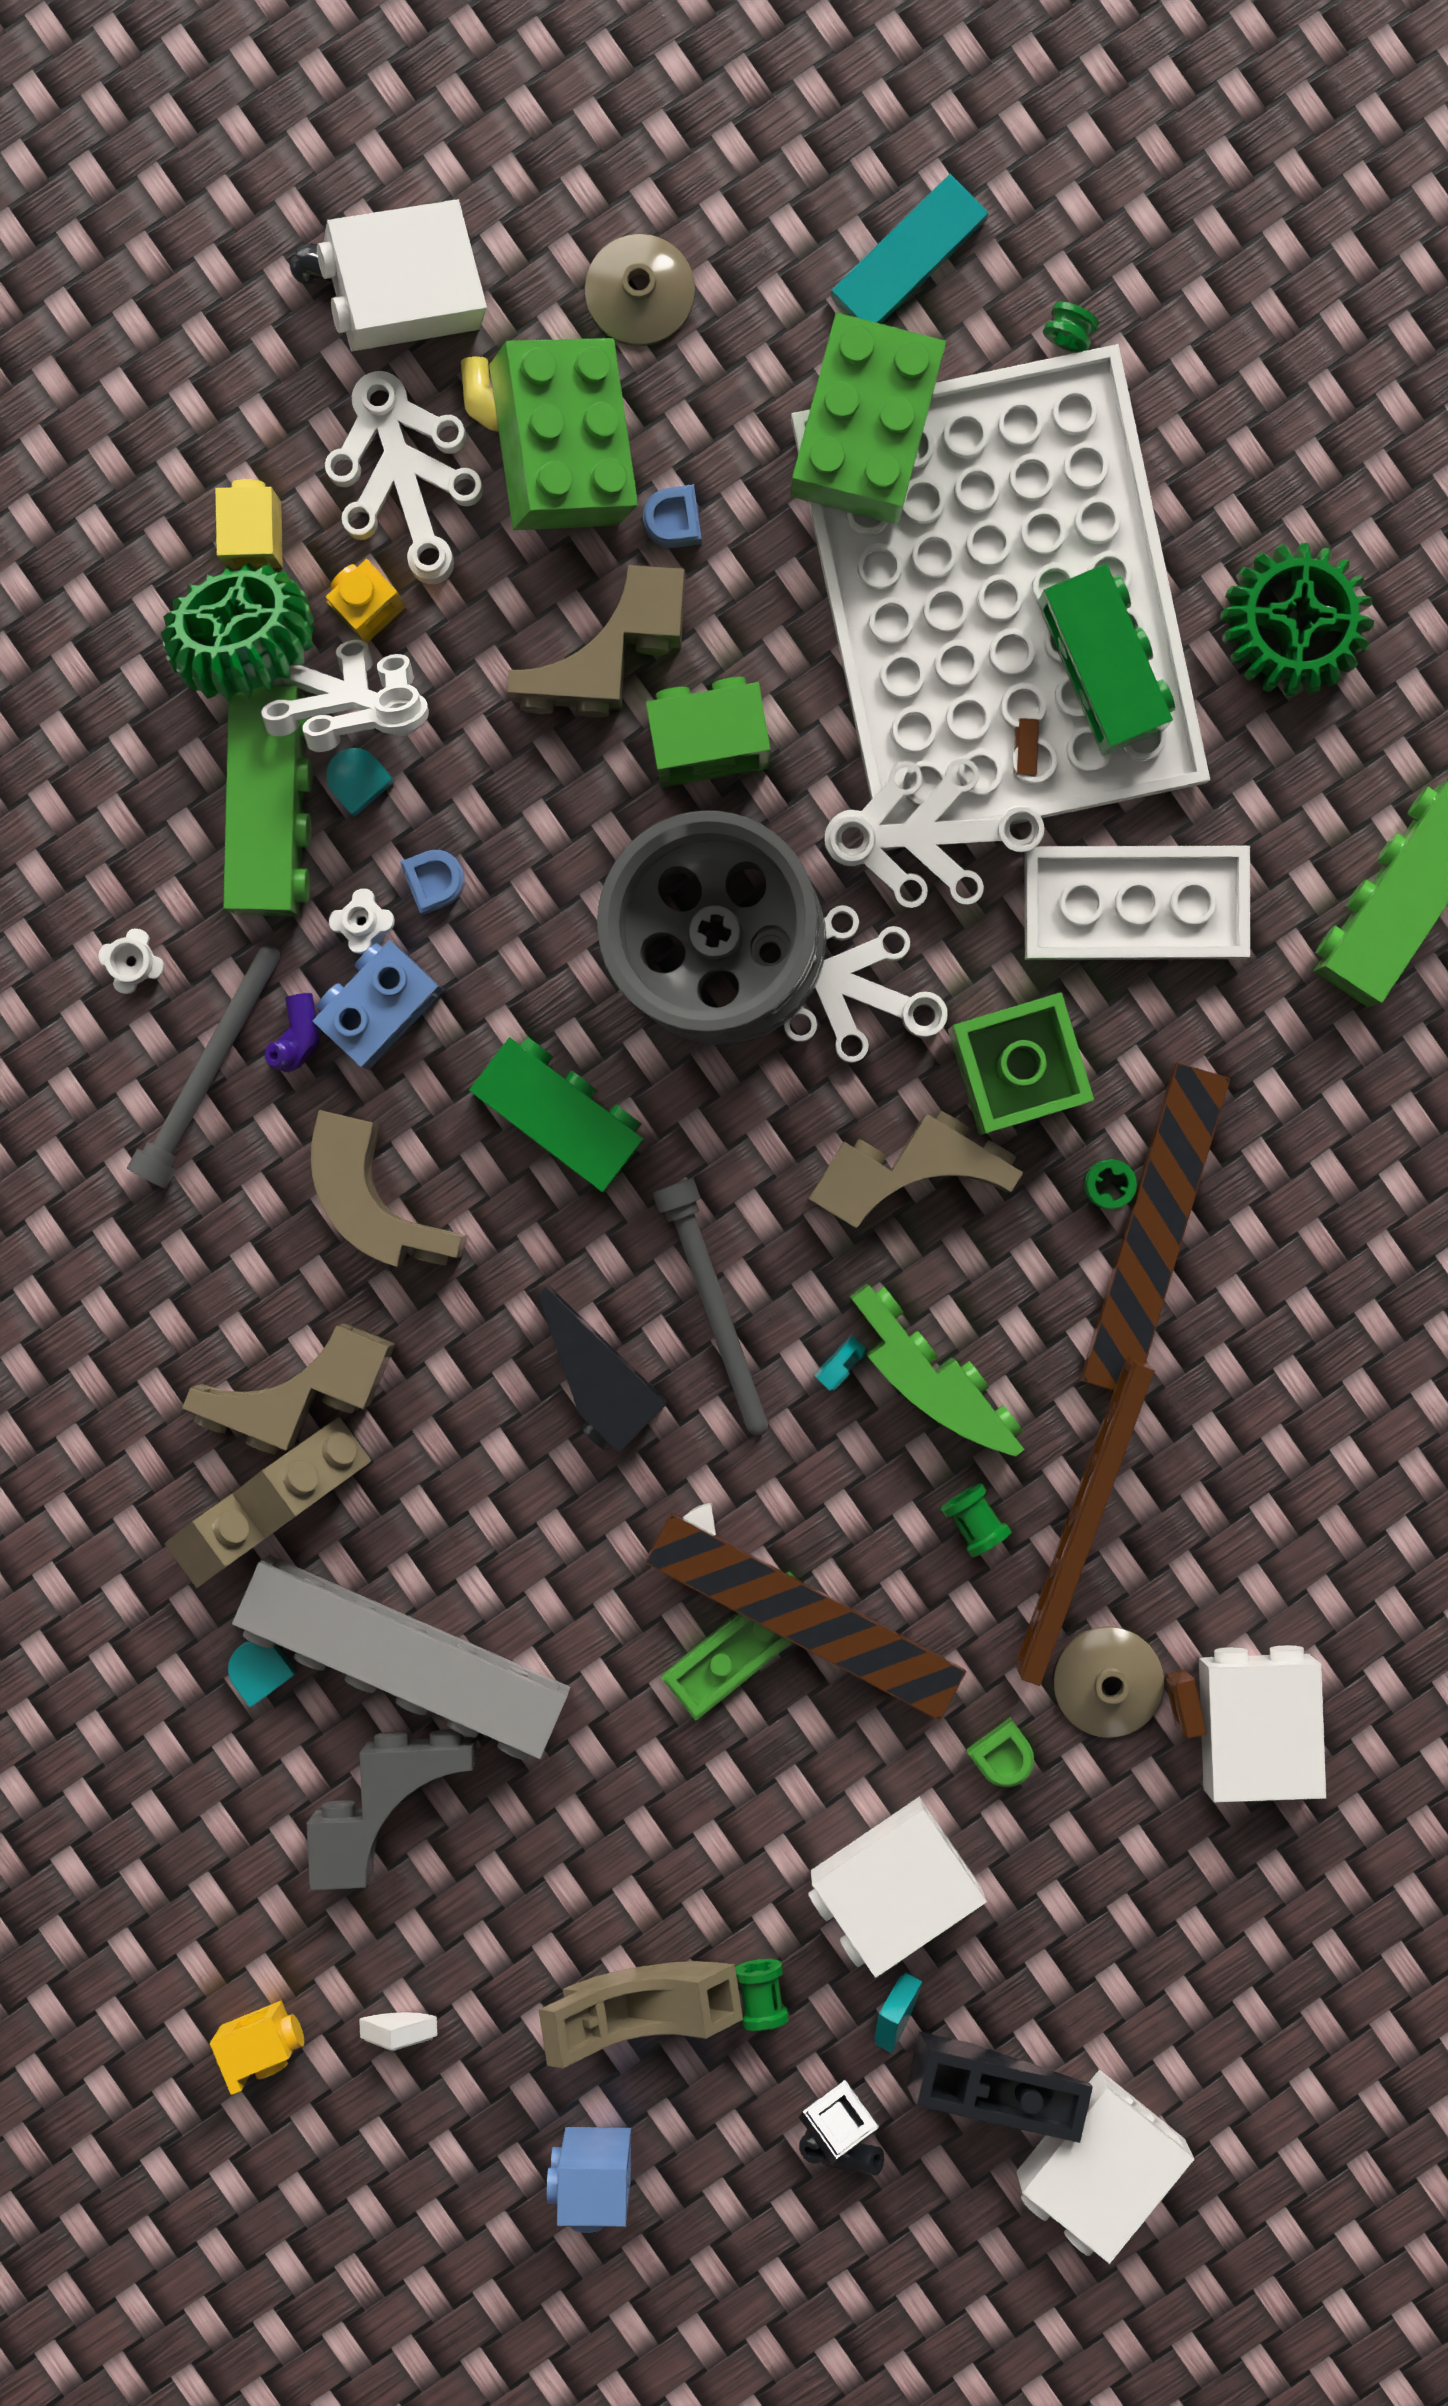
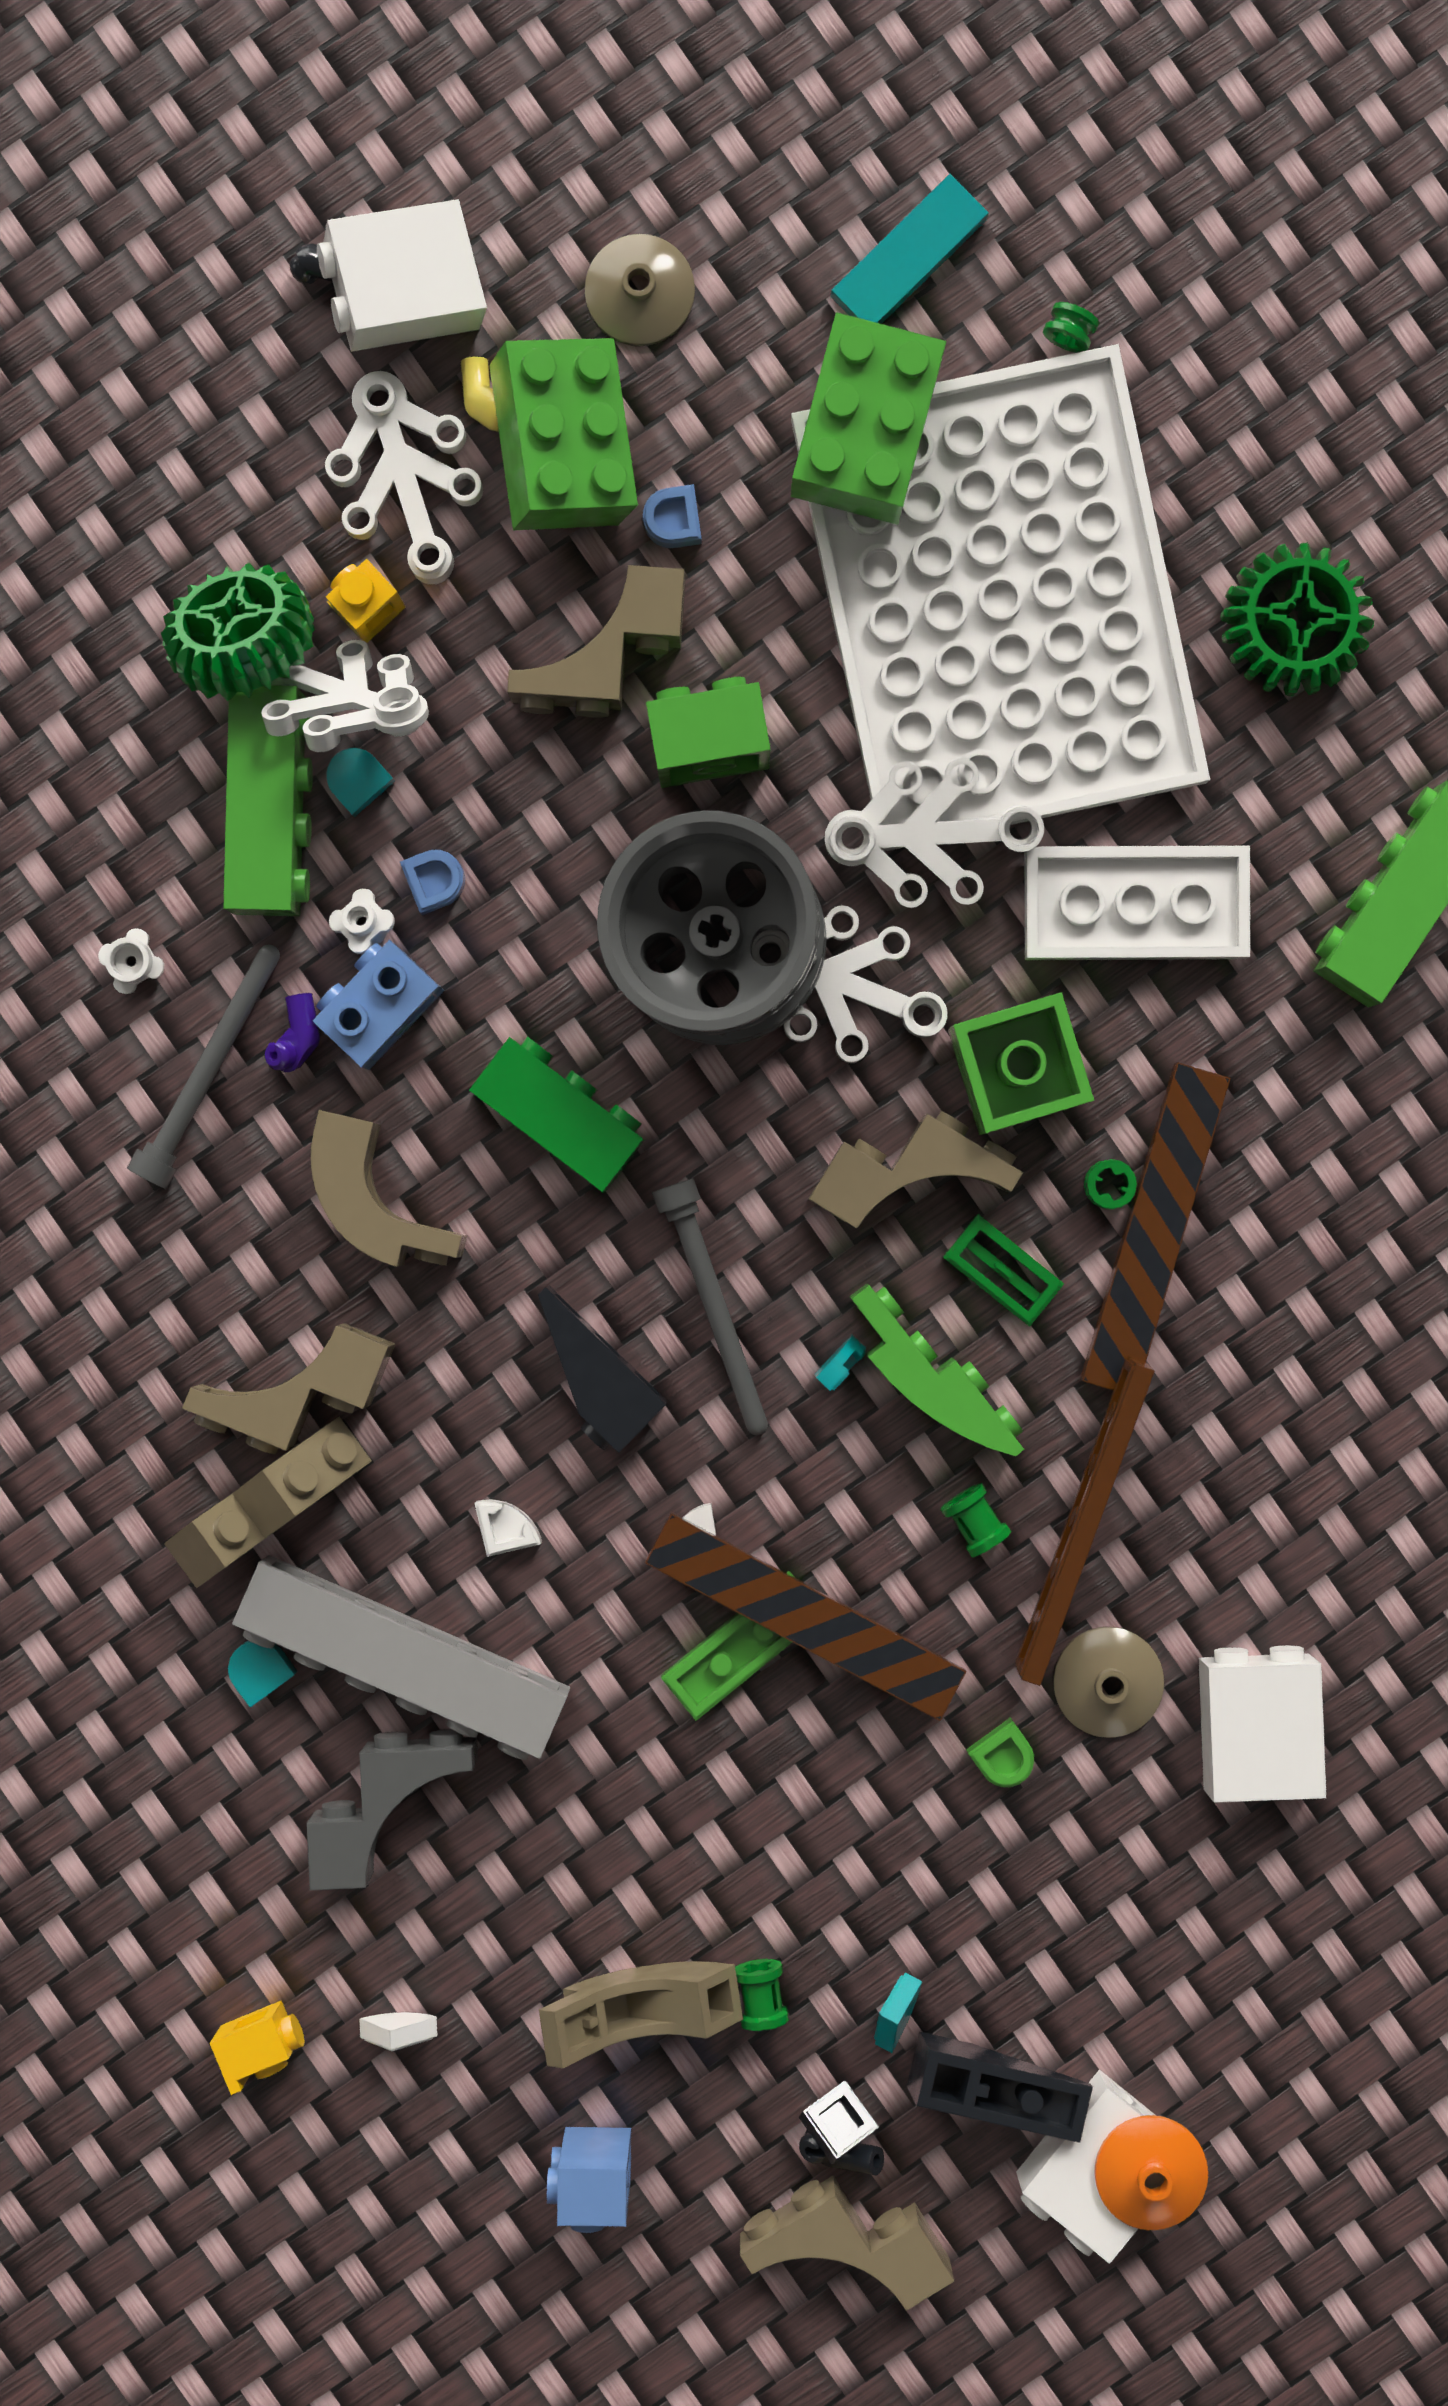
light yellow brick [215,479,283,569] -> none
white brick [808,1796,987,1978] -> none
reddish brown tile [1013,718,1039,777] -> none
green brick [1037,563,1175,757] -> none
reddish brown tile [1164,1669,1207,1738] -> none
none -> white tile [474,1499,542,1557]
none -> dark tan arch [740,2175,954,2311]
none -> green tile [942,1214,1064,1327]
none -> orange dish [1095,2115,1208,2230]

